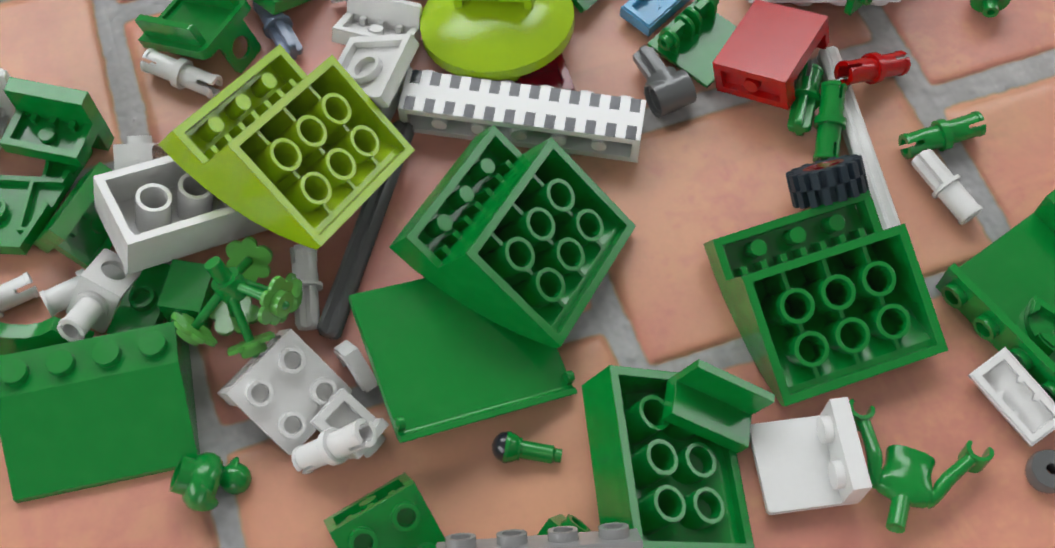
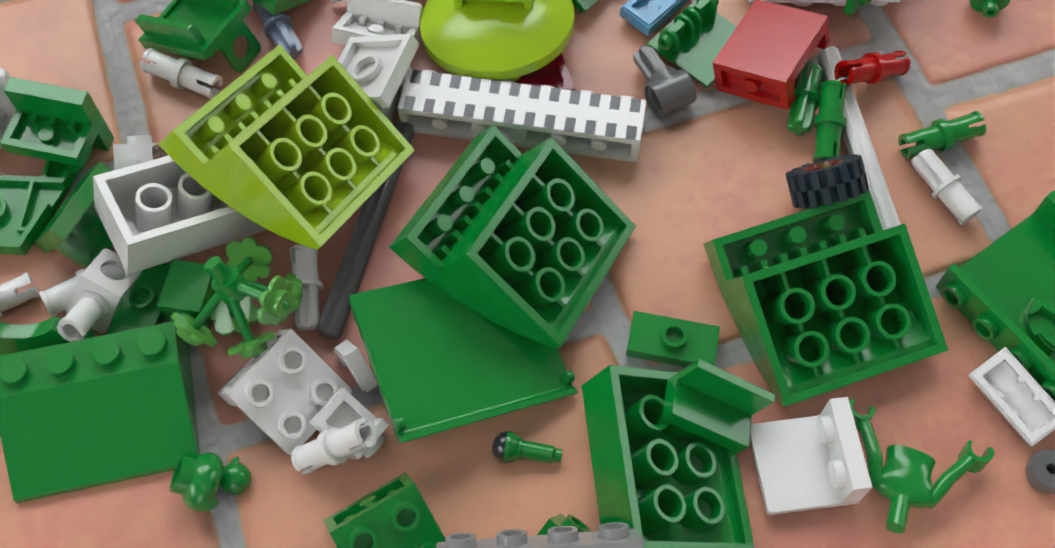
none -> green plate [626,311,720,367]

